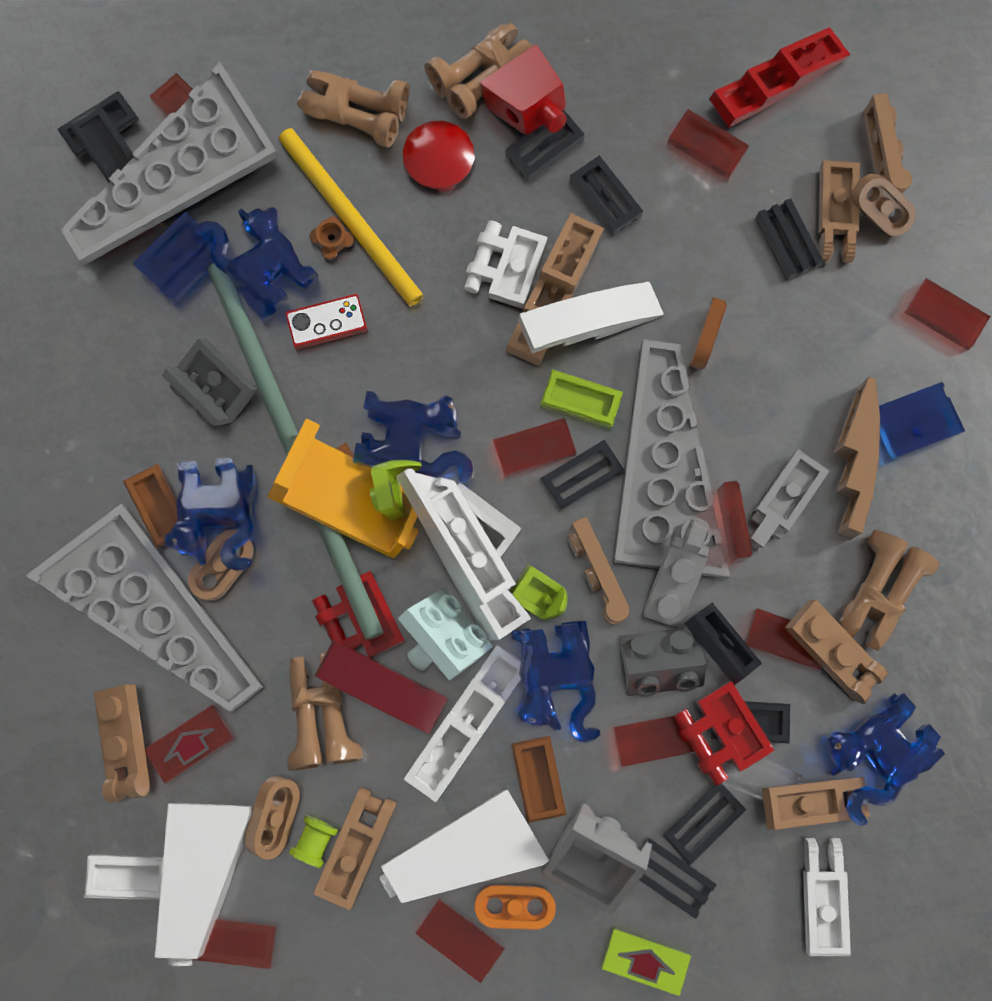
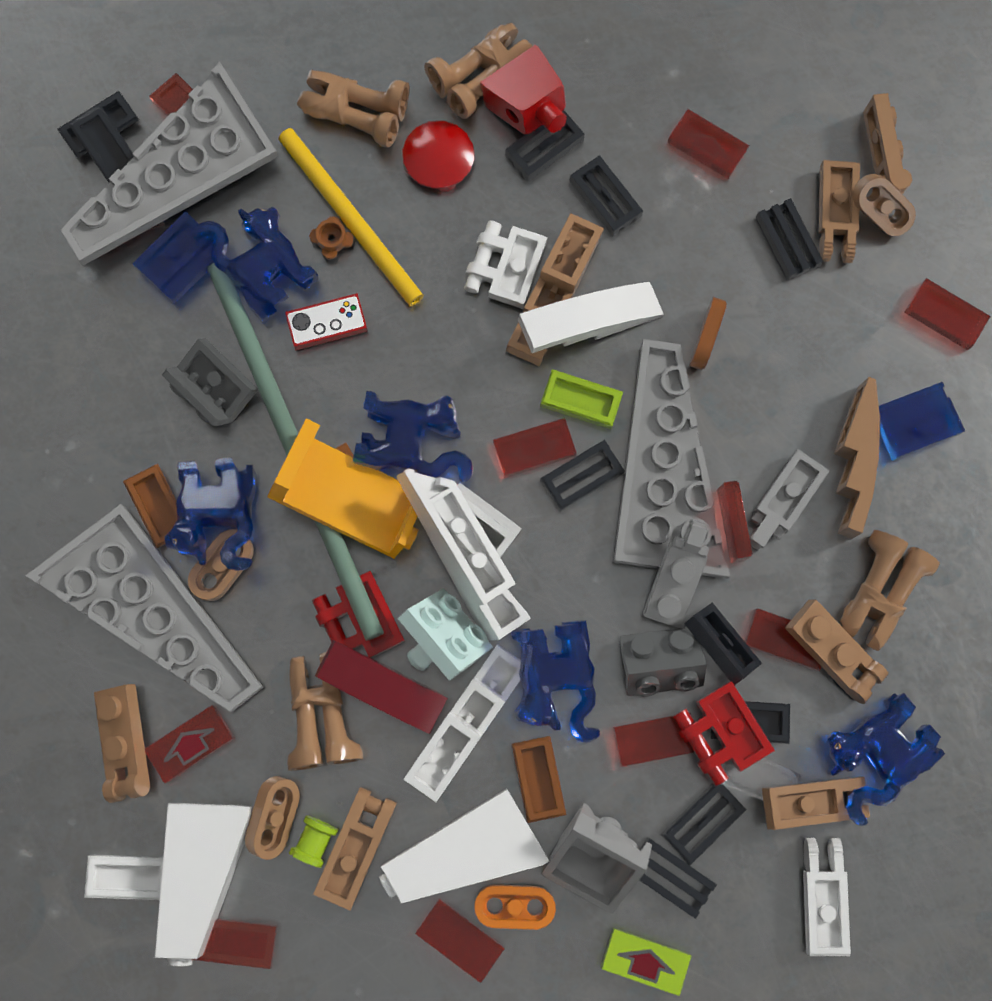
lime plate [370,460,422,520] -> none
lime plate [510,564,568,621] -> none
medium nougat plate [567,516,629,625] -> none
red slope [709,27,851,127] -> none

